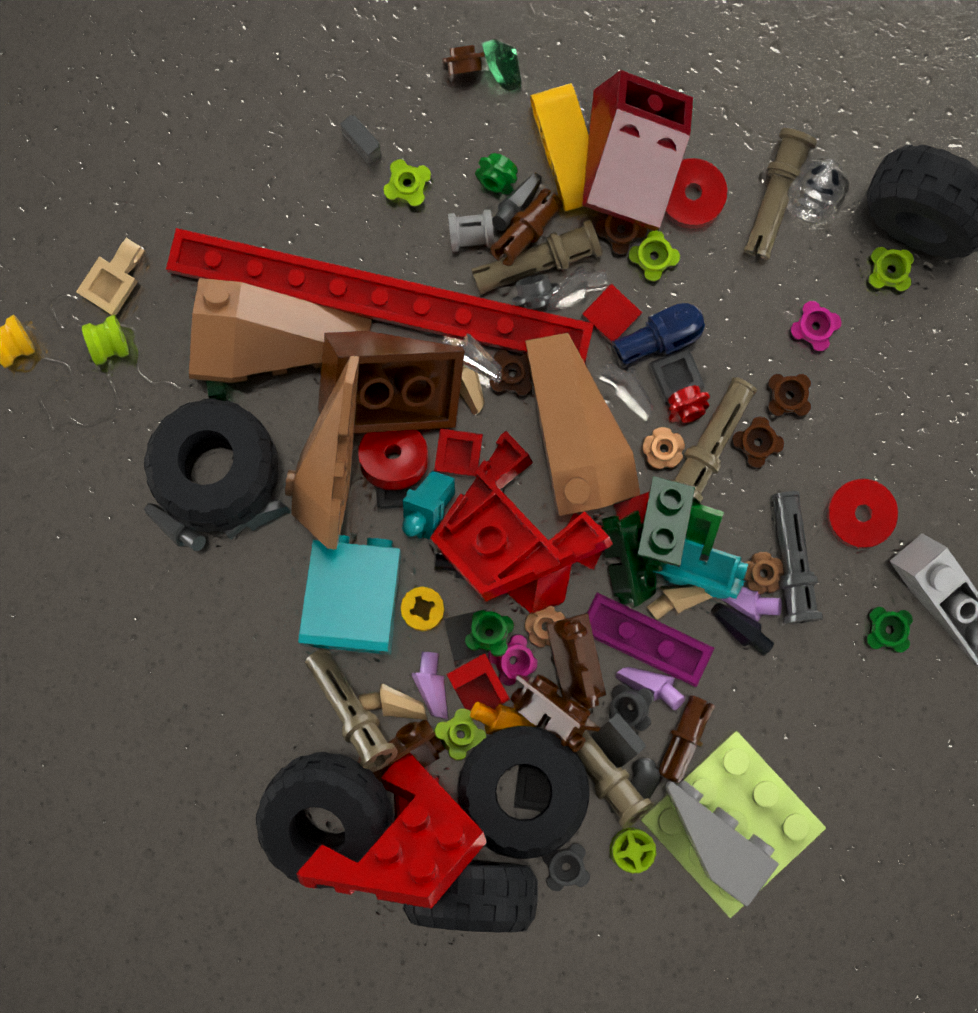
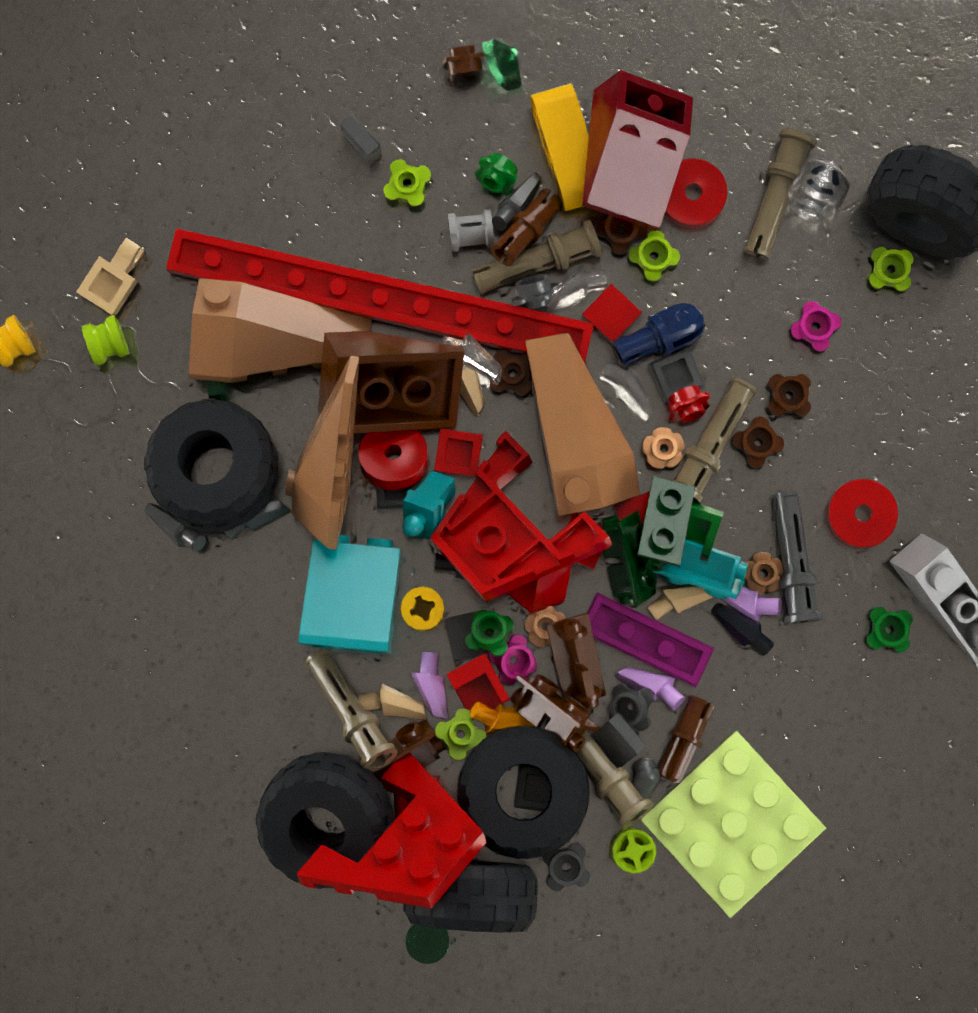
light grey slope [664,779,779,907] -> none
none -> clear green tile [405,924,450,964]

